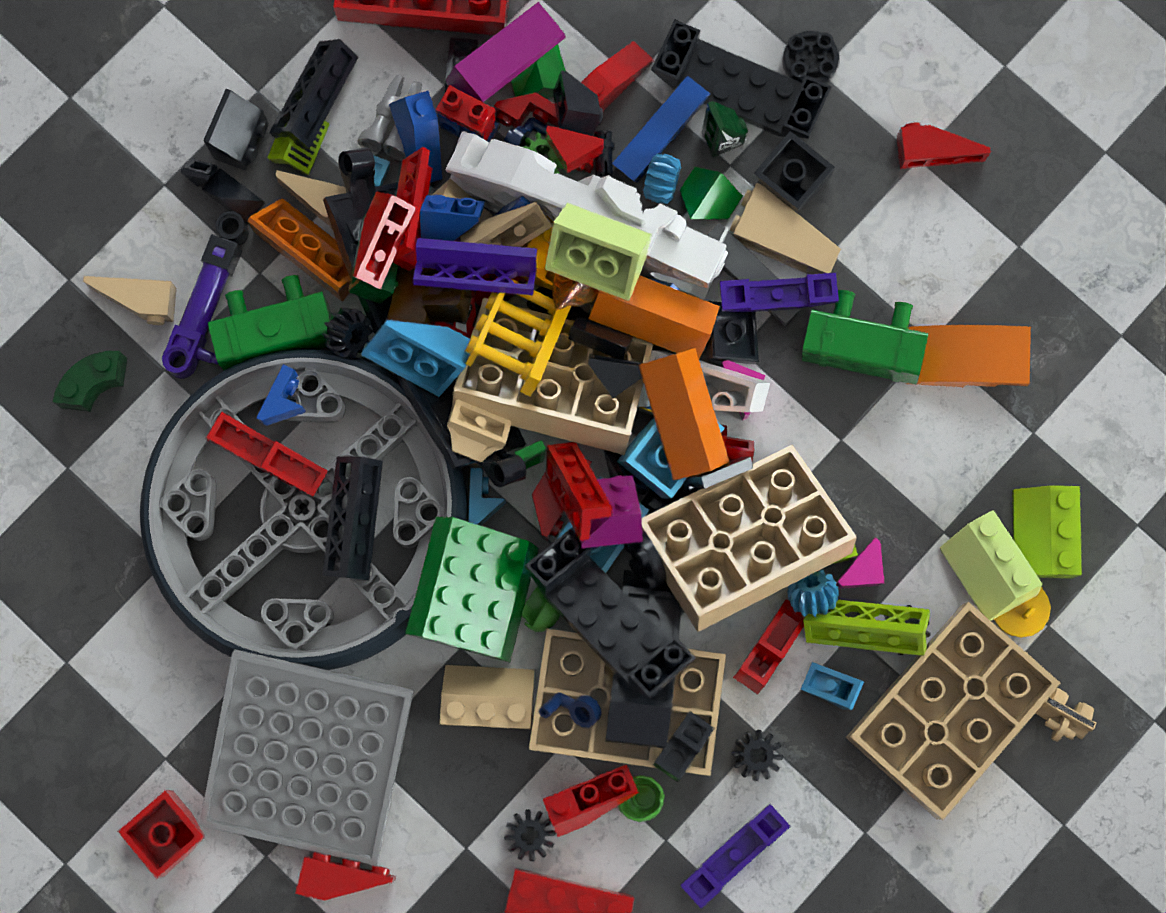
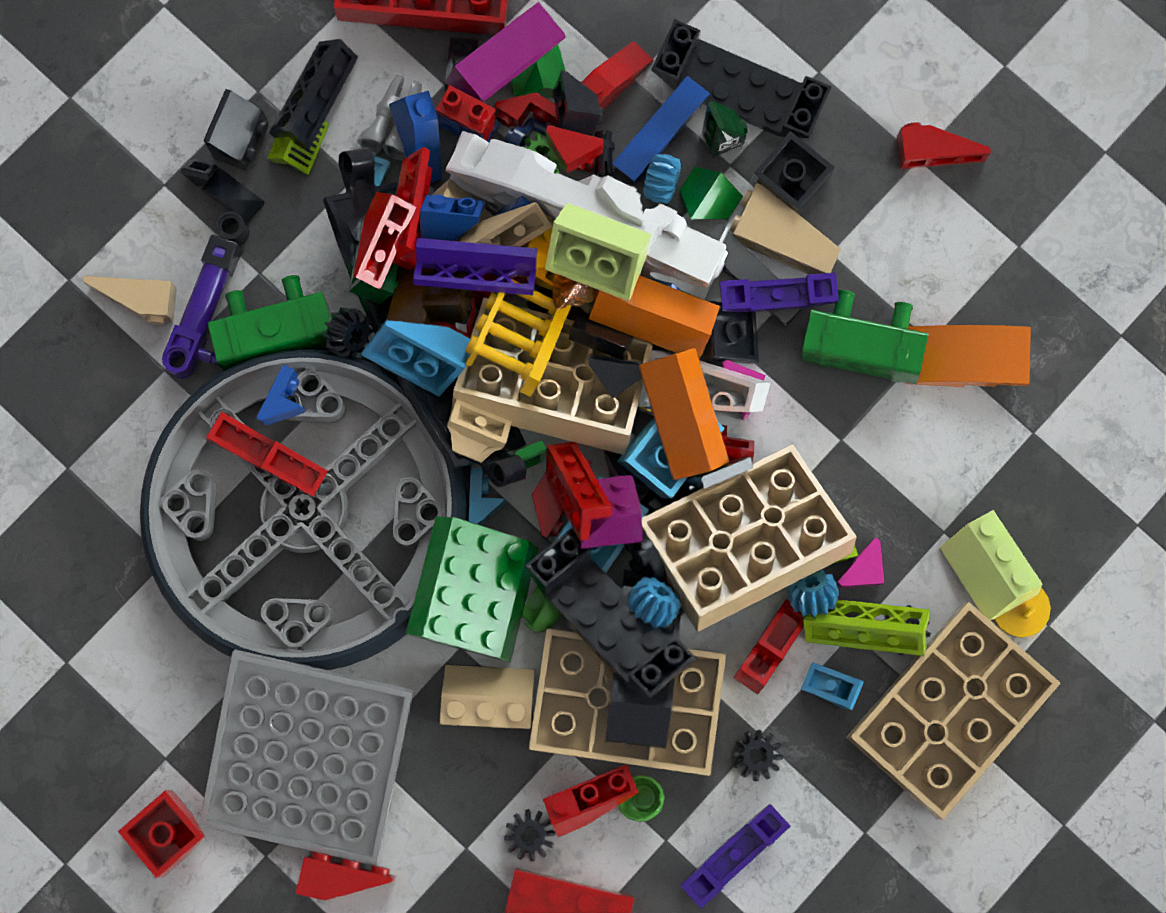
dark green brick [52,351,128,412] -> none
orange slope [248,198,351,302] -> none
tan slope [275,170,346,229] -> none
black fence [322,456,383,581] -> none
dark blue plate [538,692,602,728] -> none
black slope [653,711,715,782] -> none
black tile [782,31,840,84] -> none
lime slope [1012,486,1082,578] -> none
tan hips [1035,688,1096,742] -> none
none -> dark azure gear [627,577,681,628]

